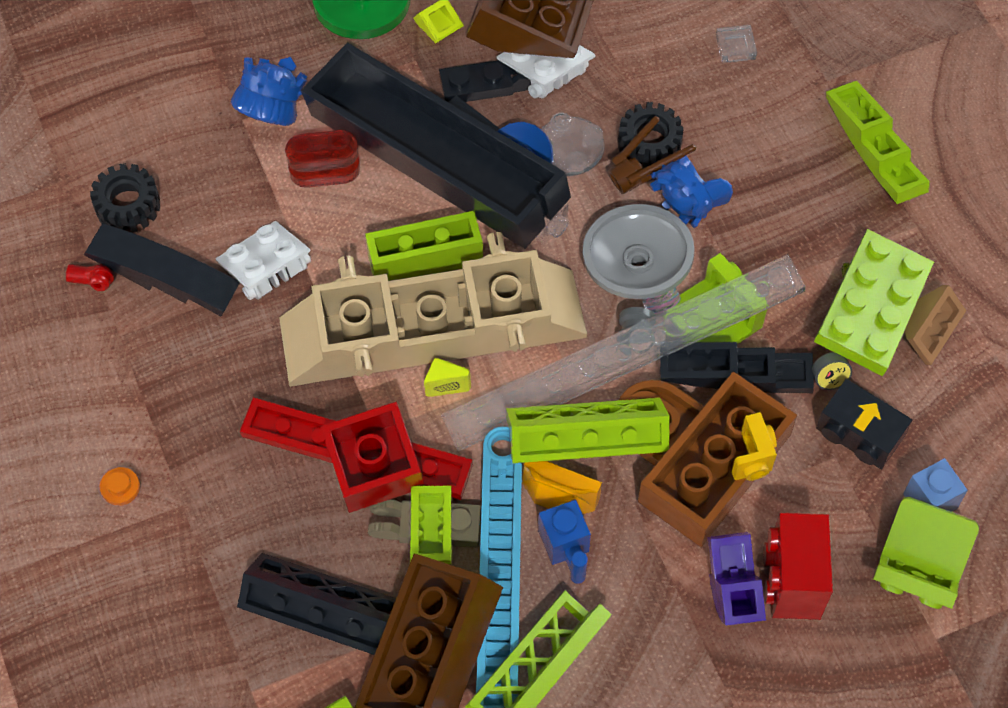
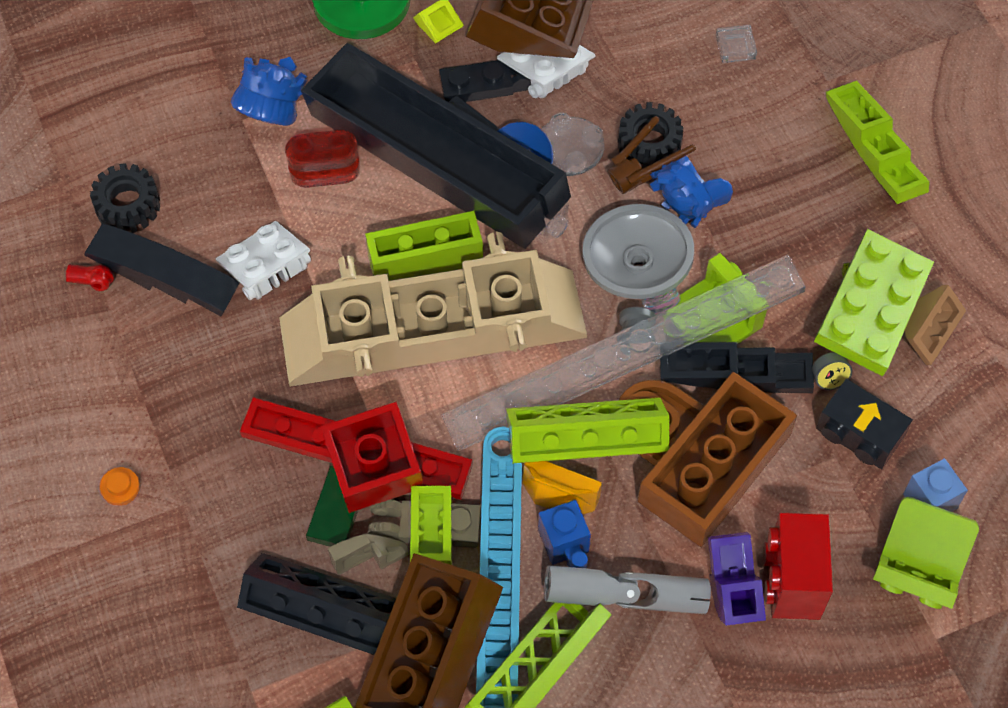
neon yellow slope [424,358,471,397] -> none
yellow bracket [732,412,777,481] -> none
none -> dark green tile [306,466,358,547]
none -> dark tan slope [328,534,410,576]
none -> light grey piece [544,565,711,614]

